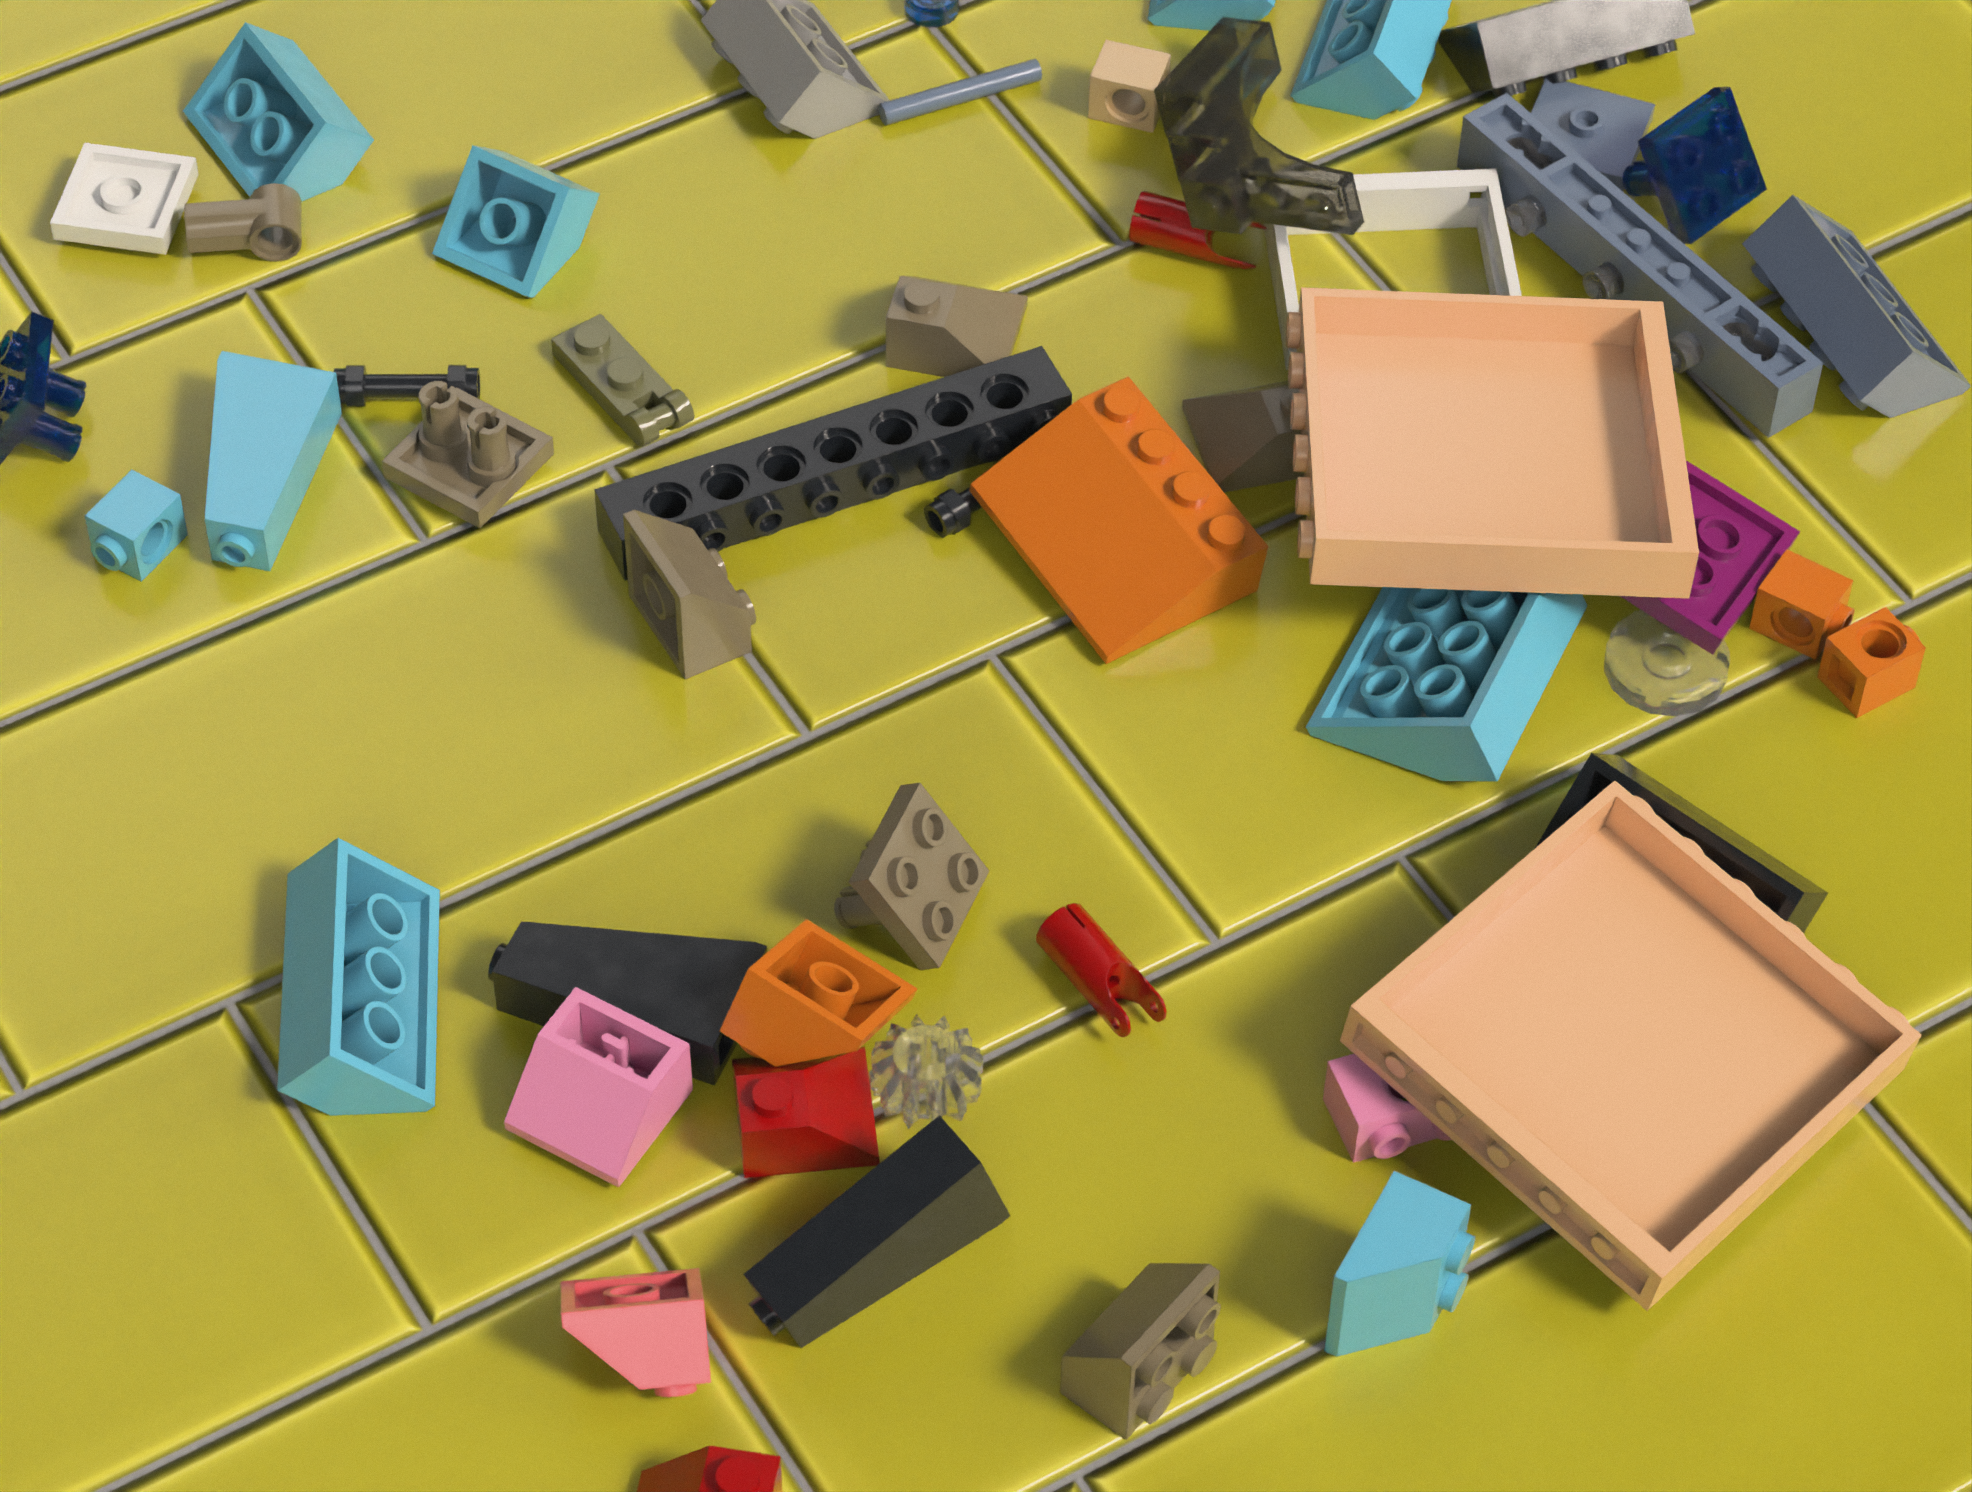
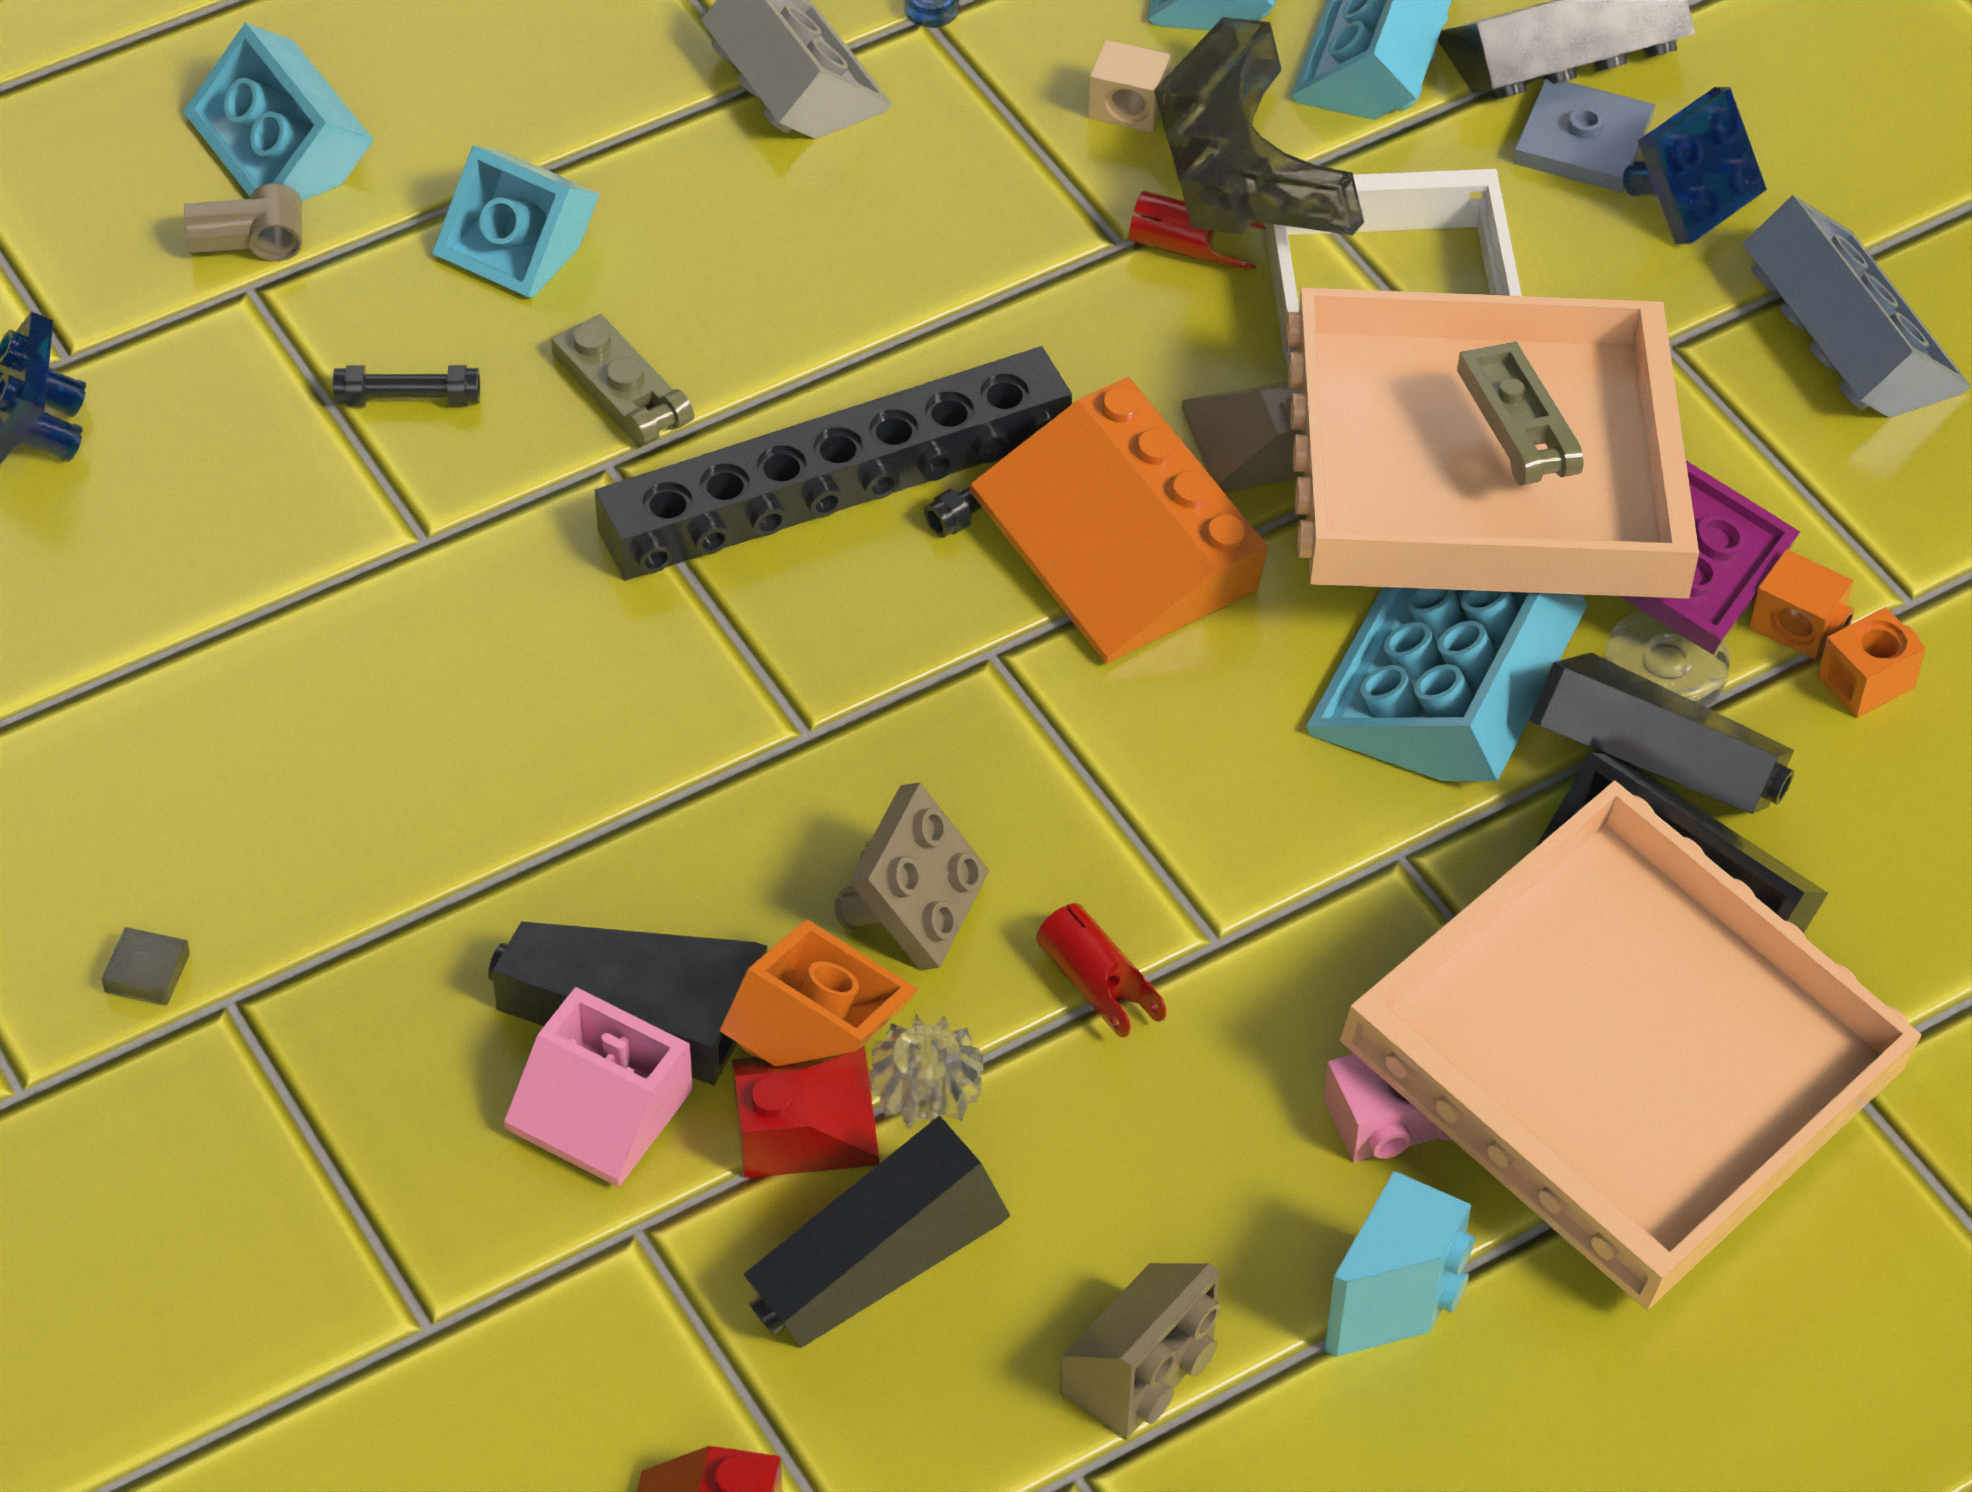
white plate [50,143,198,255] -> none
medium azure brick [85,470,188,582] -> none
medium azure slope [204,351,342,571] -> none
medium azure slope [277,838,440,1116] -> none
dark tan plate [382,381,554,528] -> none
coral slope [561,1268,711,1397] -> none
dark tan slope [623,510,756,679] -> none
sand blue bar [878,59,1042,125] -> none
dark tan slope [886,276,1028,377] -> none
sand blue piece [1457,93,1823,438] -> none
none -> clear smoke tile [101,927,190,1006]
none -> olive plate [1457,341,1584,486]
none -> black slope [1529,652,1794,814]

